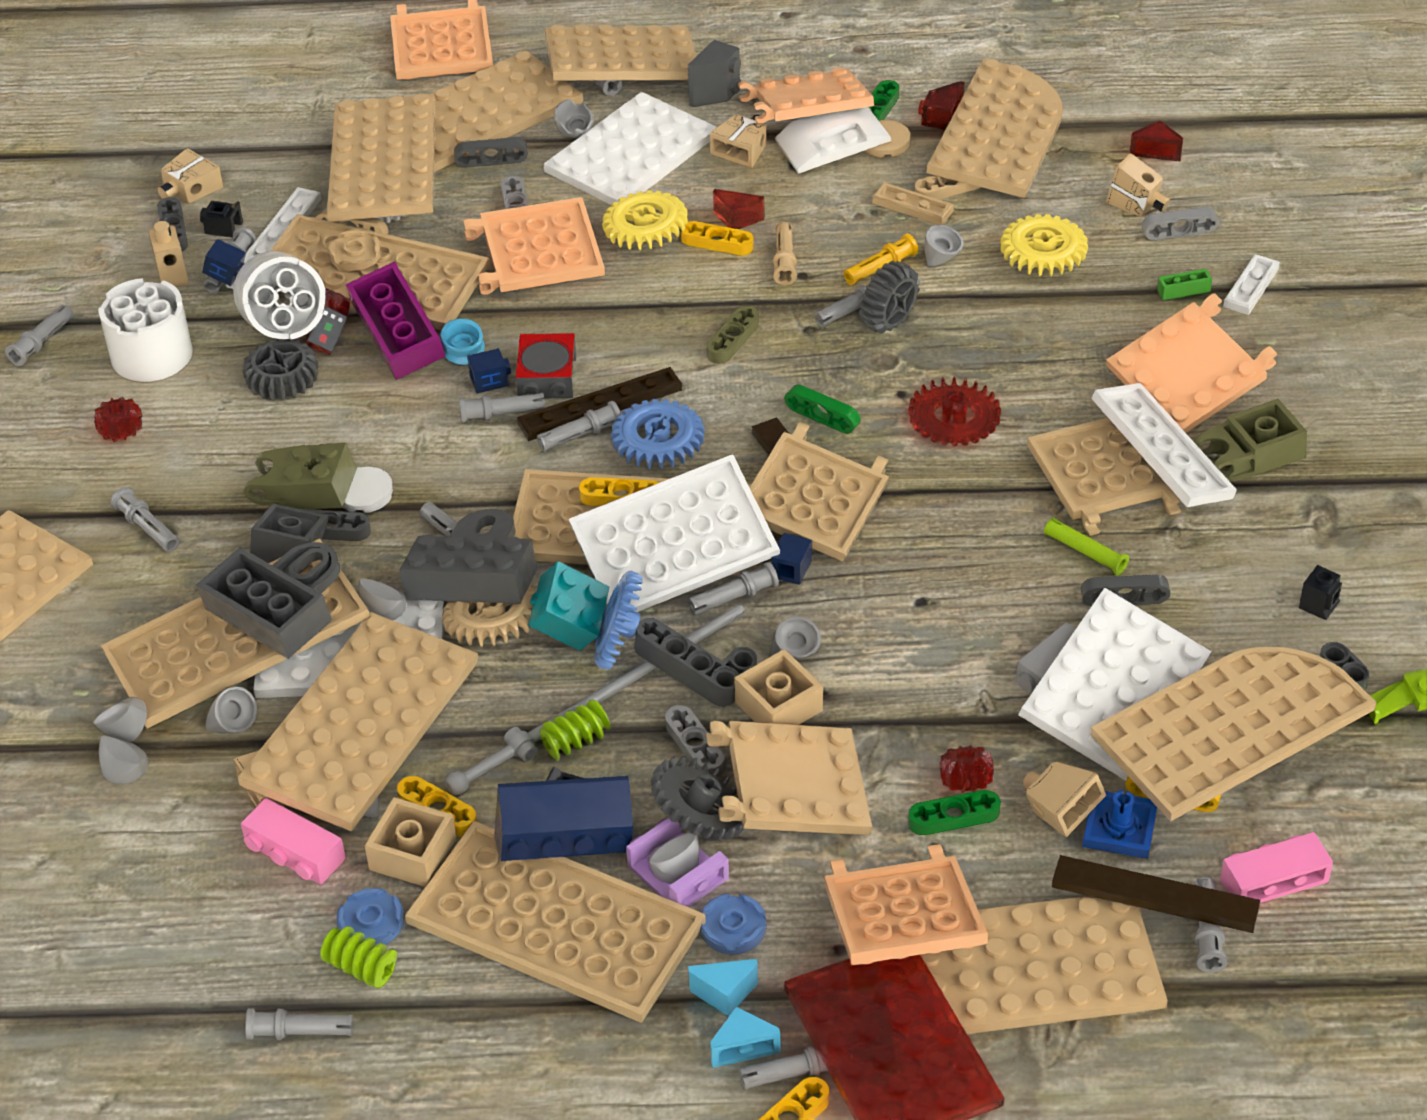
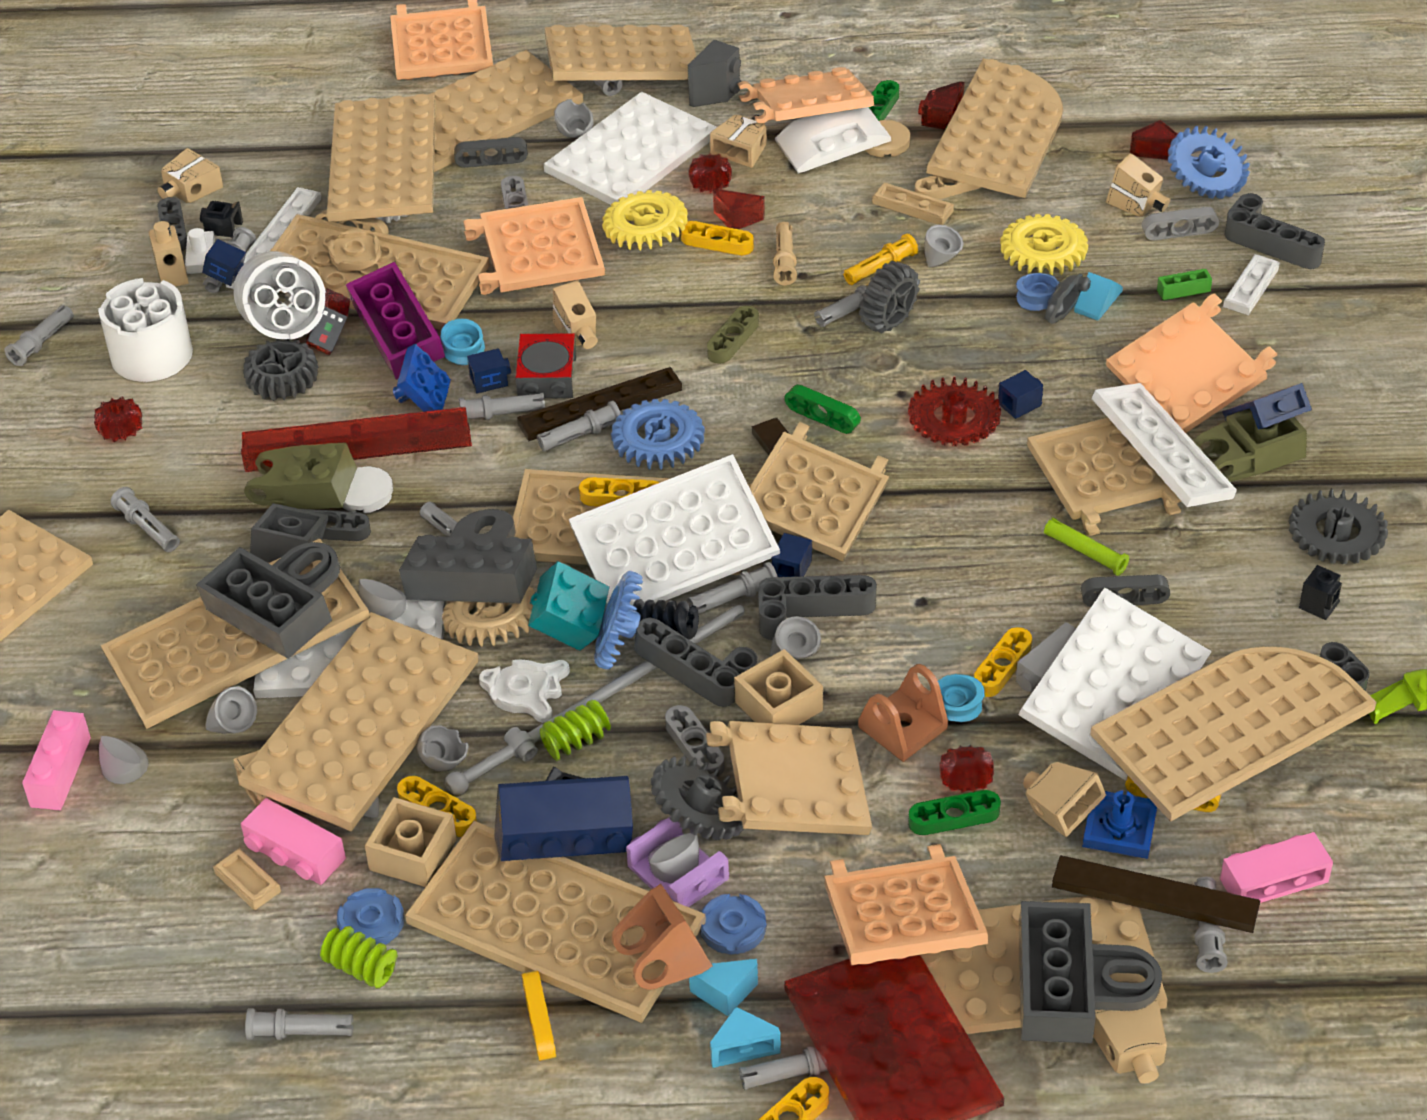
light grey piece [94,697,147,742] -> none
none -> bright pink brick [22,710,91,811]
none -> white tile [185,228,215,274]
none -> tan tile [213,848,281,910]
none -> clear red tile [241,407,472,472]
none -> blue plate [393,344,451,421]
none -> light grey hair [417,725,469,772]
none -> white tile [479,659,570,723]
none -> yellow beam [521,970,556,1061]
none -> tan torso [553,280,598,349]
none -> nougat hose [612,884,713,990]
none -> black piece [633,599,699,639]
none -> clear red gear [688,153,732,193]
none -> dark grey beam [758,575,877,640]
none -> nougat hose [858,664,948,762]
none -> medium azure piece [938,674,985,722]
none -> yellow beam [974,627,1032,697]
none -> dark blue brick [998,370,1043,419]
none -> medium blue piece [1016,273,1059,311]
none -> dark grey brick [1019,901,1162,1043]
none -> dark grey arm [1045,273,1091,324]
none -> medium azure slope [1074,272,1123,321]
none -> tan torso [1093,998,1167,1084]
none -> medium blue gear [1168,126,1250,199]
none -> dark blue panel [1222,383,1312,430]
none -> dark grey beam [1225,193,1325,269]
none -> dark grey gear [1289,488,1388,565]

